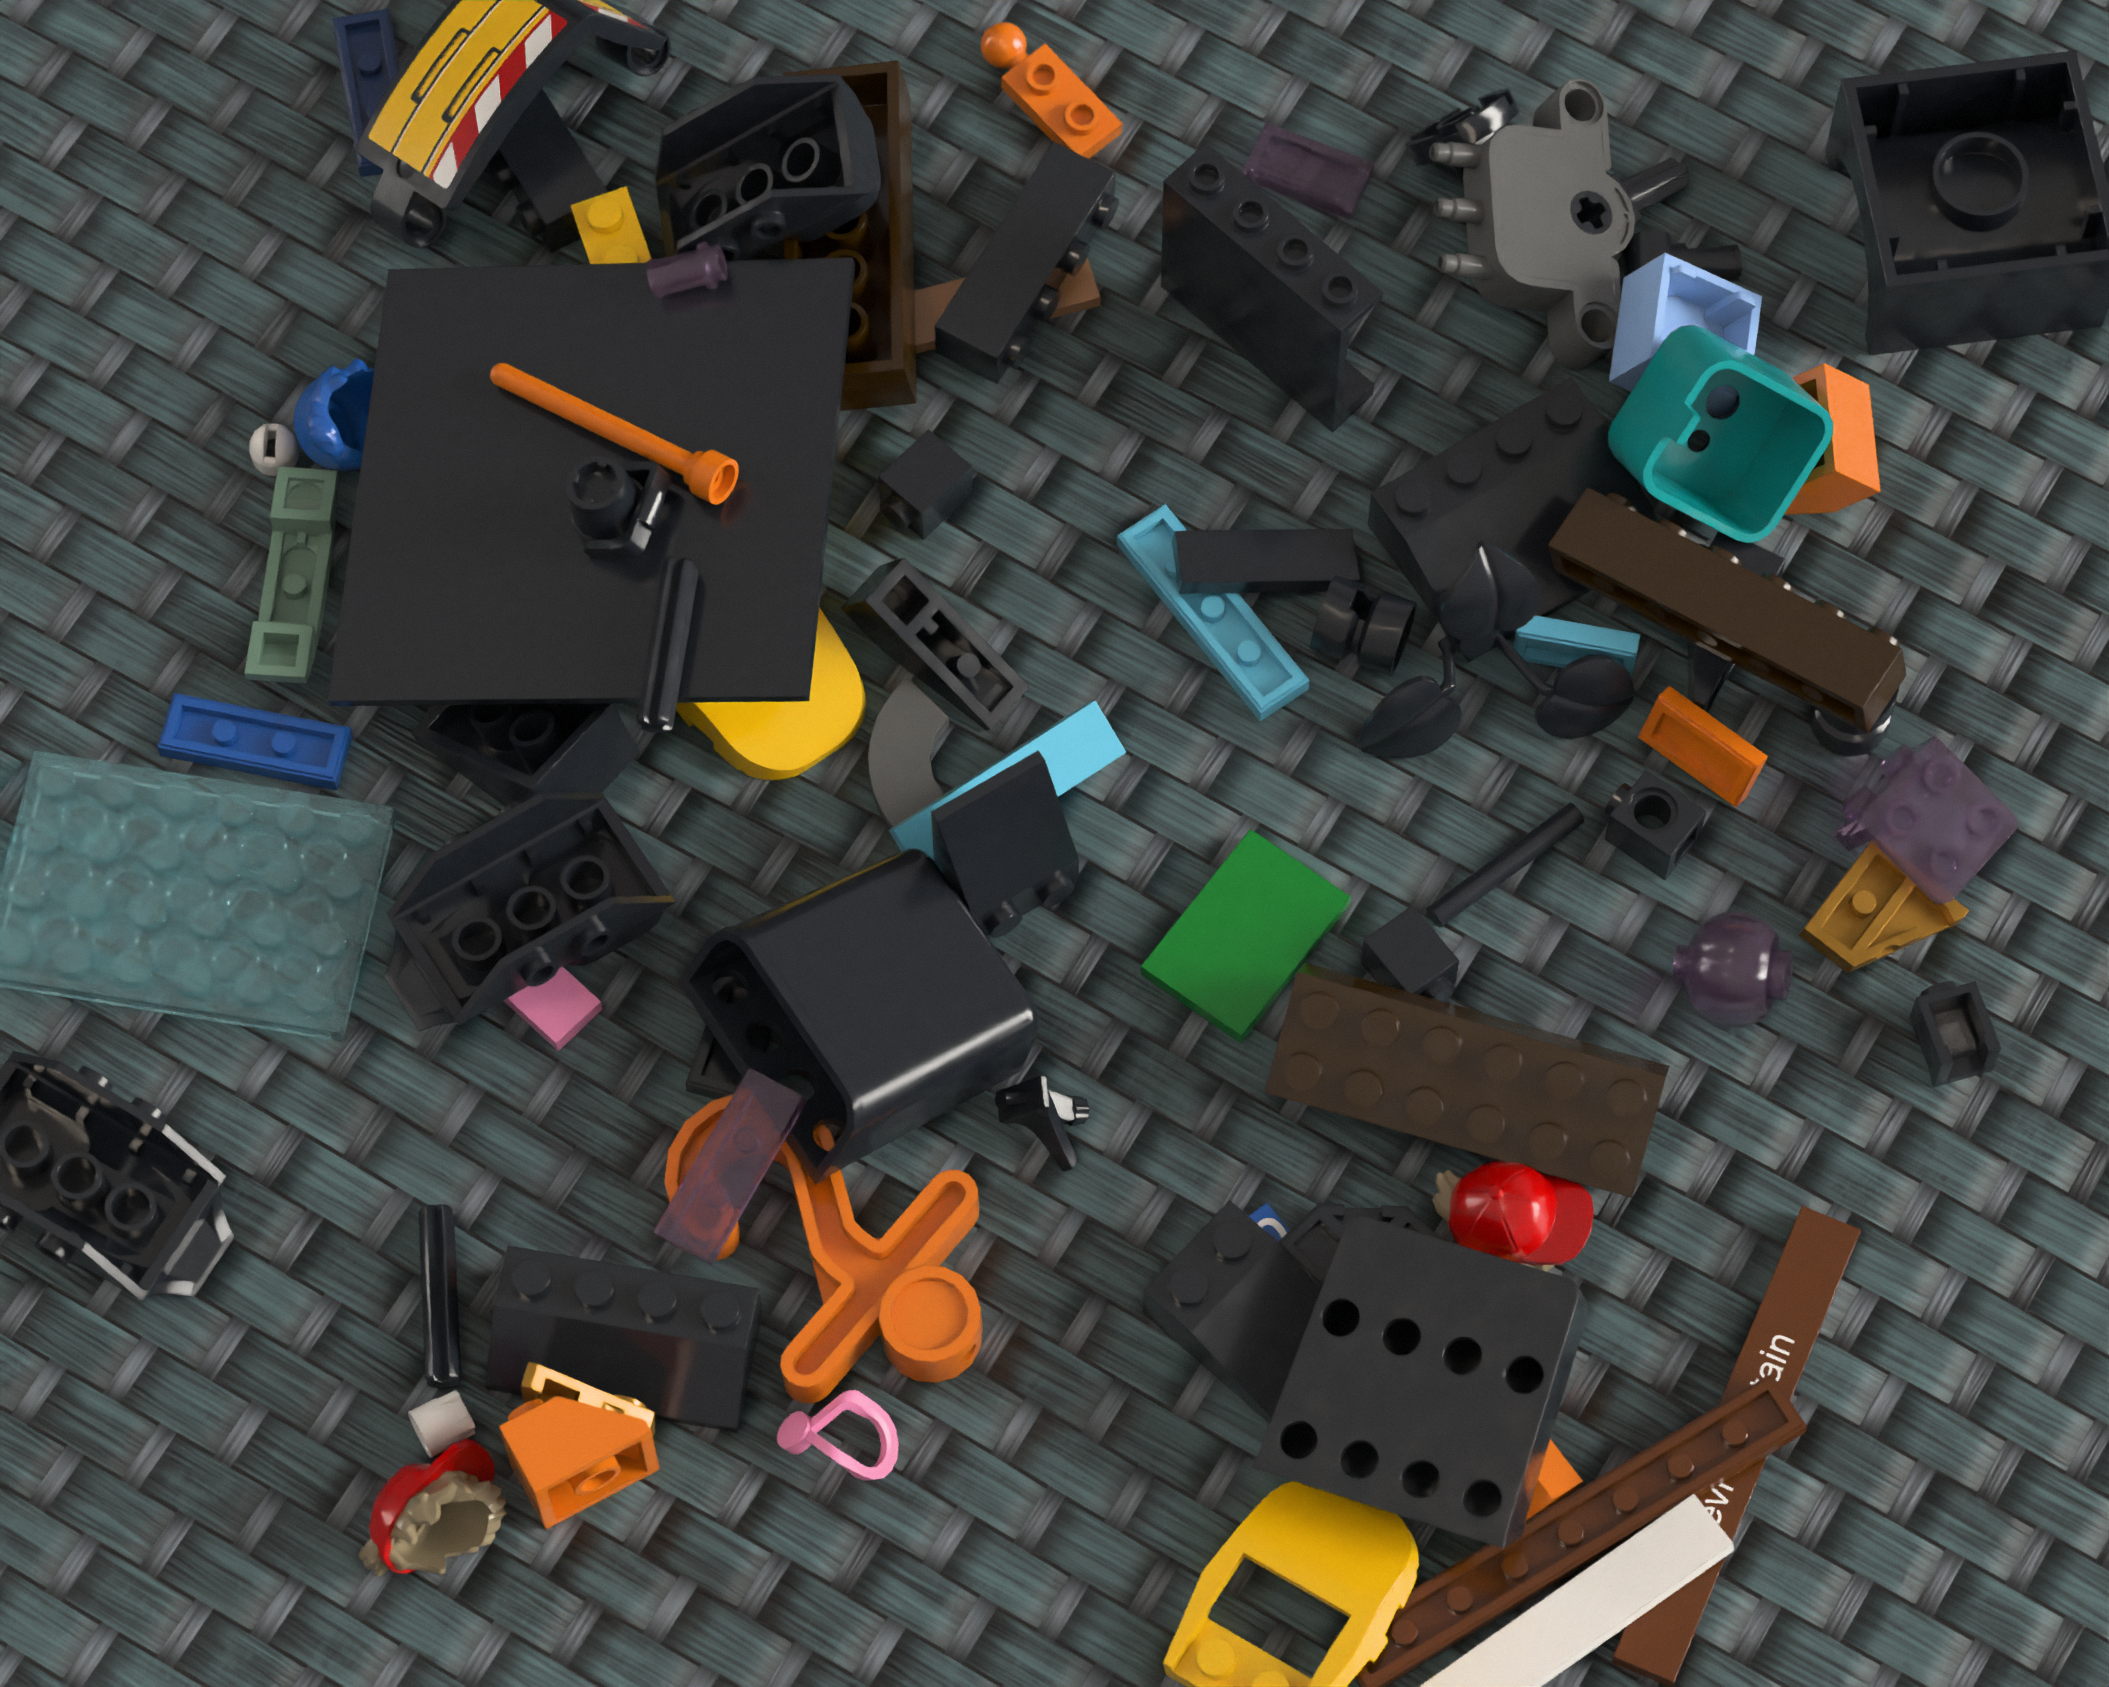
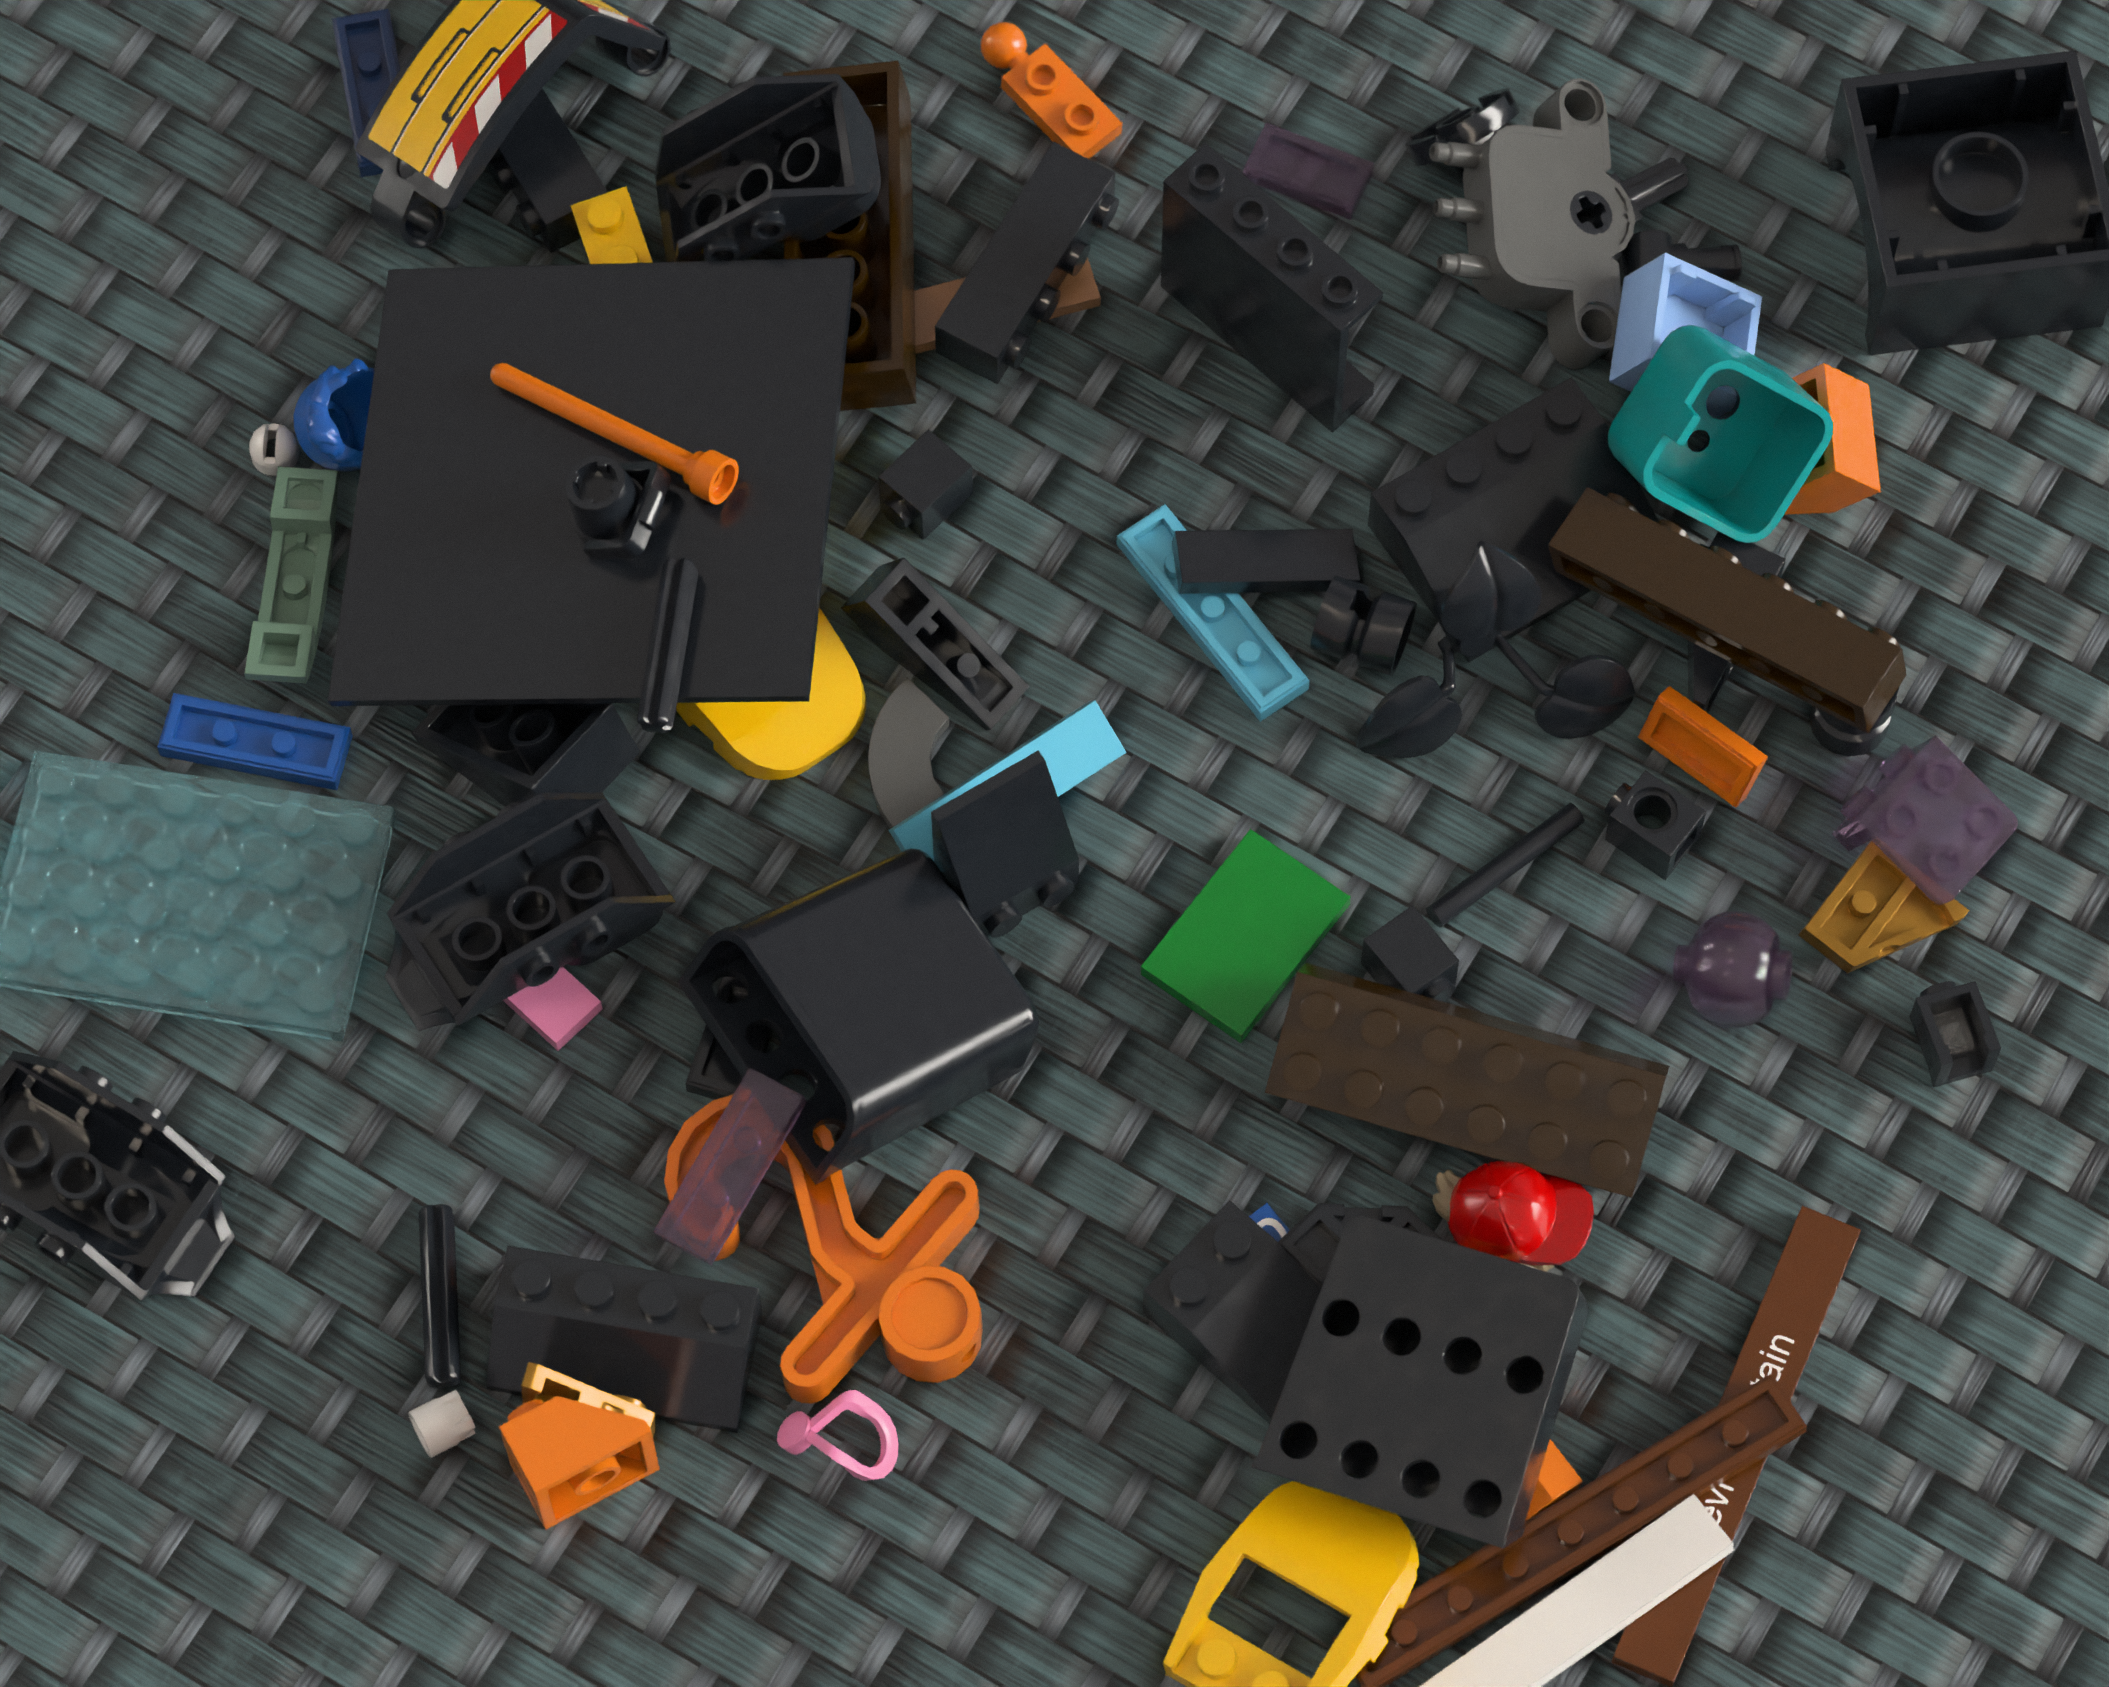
dark tan hair [358,1439,506,1577] -> none
clear purple pin [646,242,728,298] -> none
black piece [995,1076,1090,1172] -> none
medium azure tile [1514,615,1640,679] -> none

